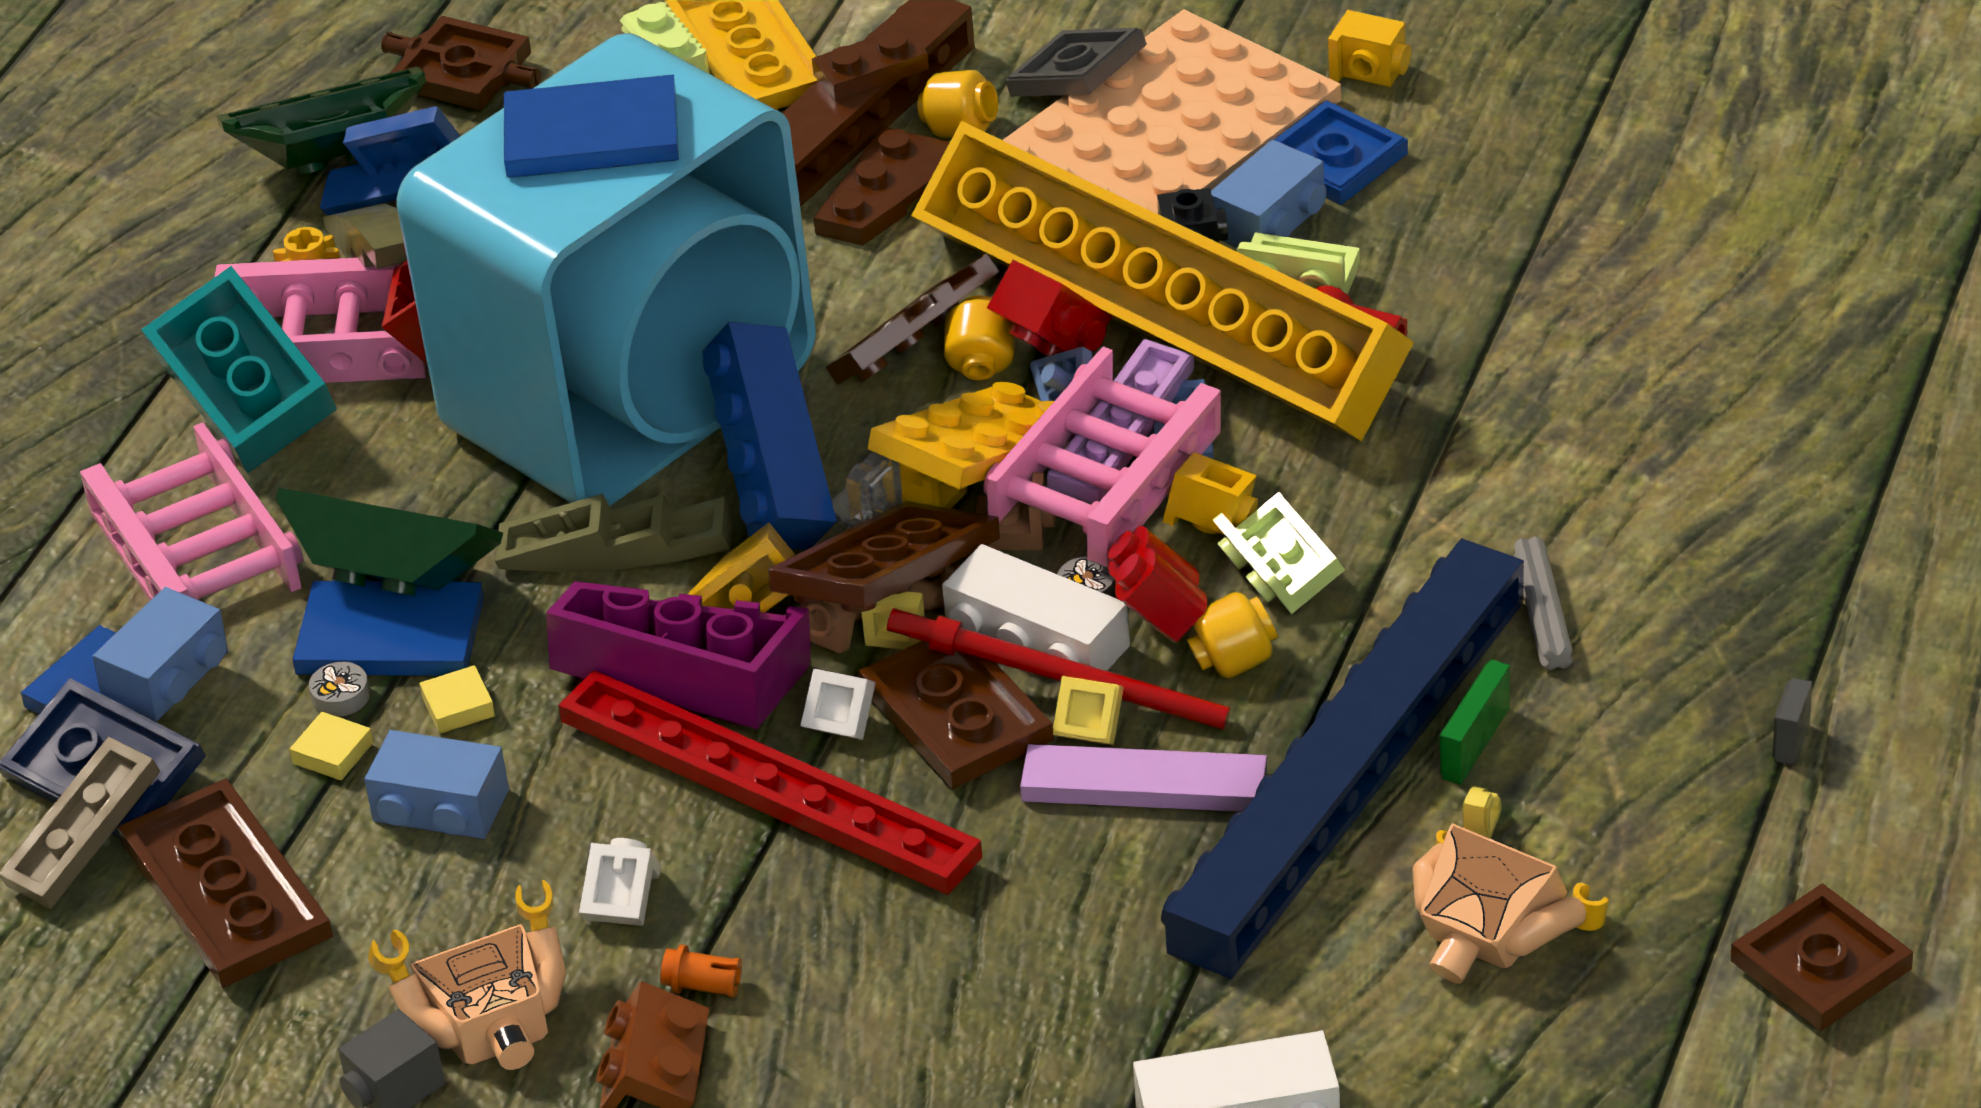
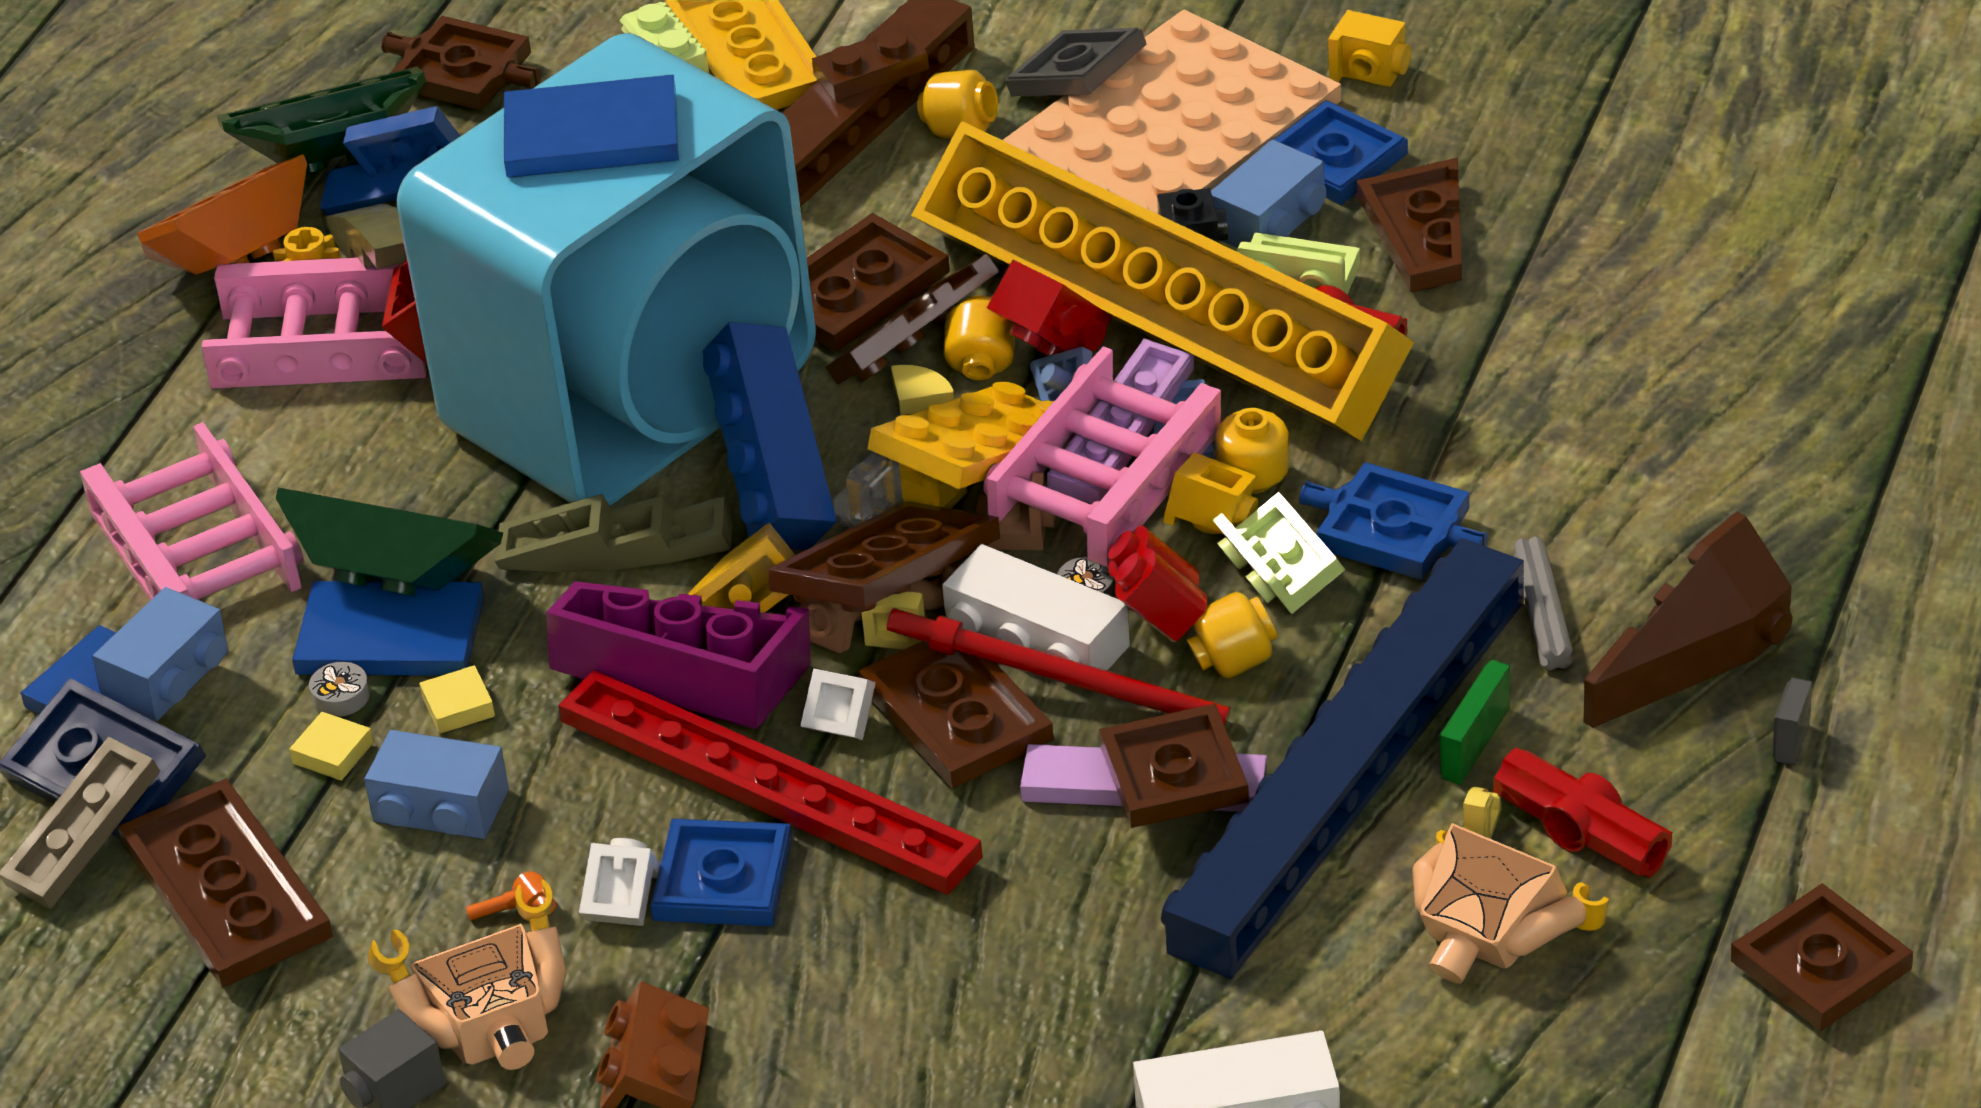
teal brick [141,266,337,474] -> none
orange pin [660,944,742,998] -> none
reddish brown wing [814,126,950,246] -> none
light yellow tile [1053,676,1124,746] -> none
none -> orange wedge [137,154,307,275]
none -> orange hand [466,871,557,921]
none -> blue tile [651,819,792,926]
none -> reddish brown plate [807,213,950,352]
none -> light yellow tile [891,365,954,415]
none -> reddish brown plate [1099,704,1249,828]
none -> yellow head [1215,408,1290,494]
none -> blue plate [1299,462,1488,580]
none -> reddish brown wing [1357,157,1462,292]
none -> red piece [1493,747,1673,879]
none -> reddish brown wedge [1583,512,1793,728]

